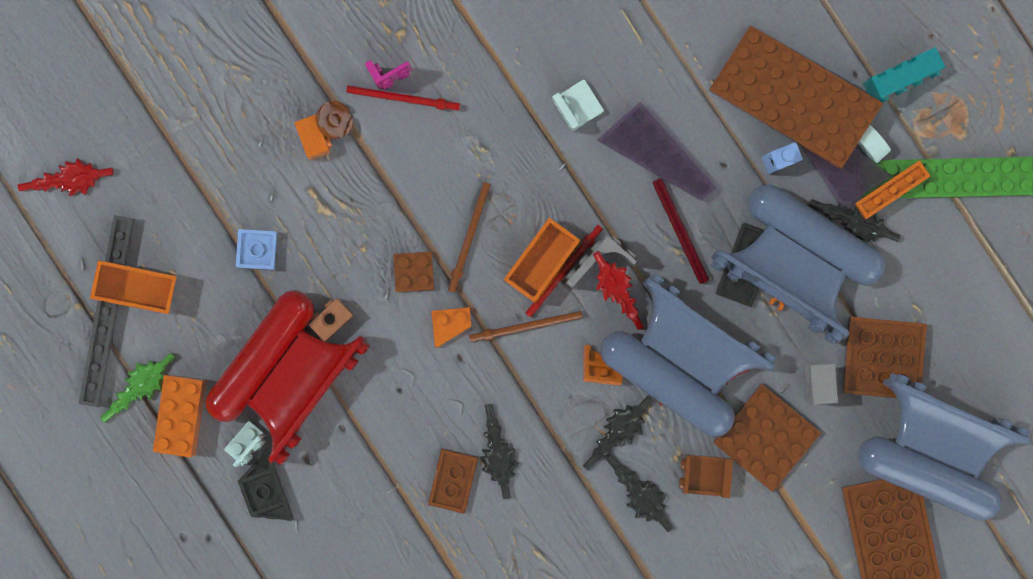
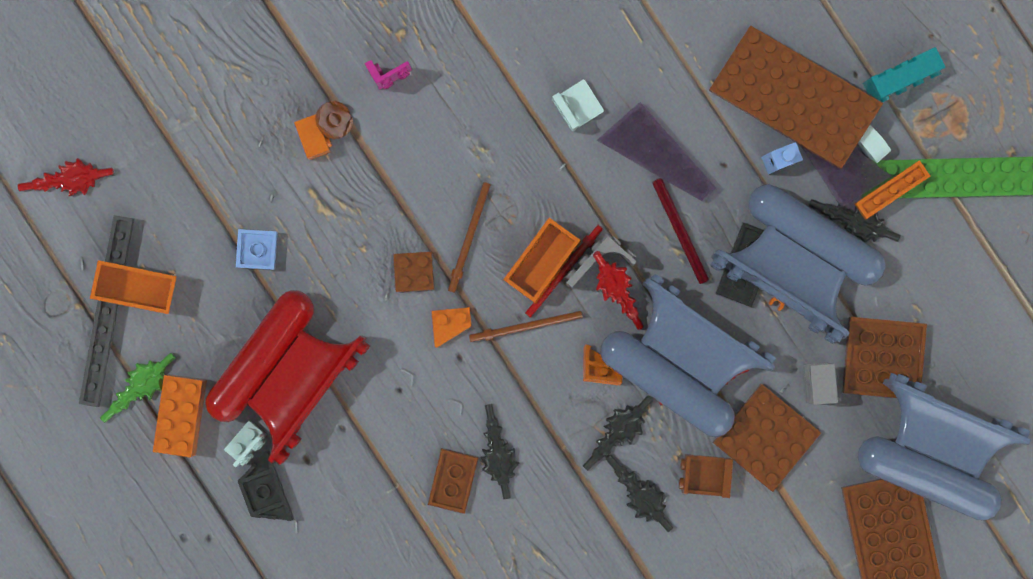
nougat brick [309,299,355,342] -> none
red bar [346,85,460,111] -> none

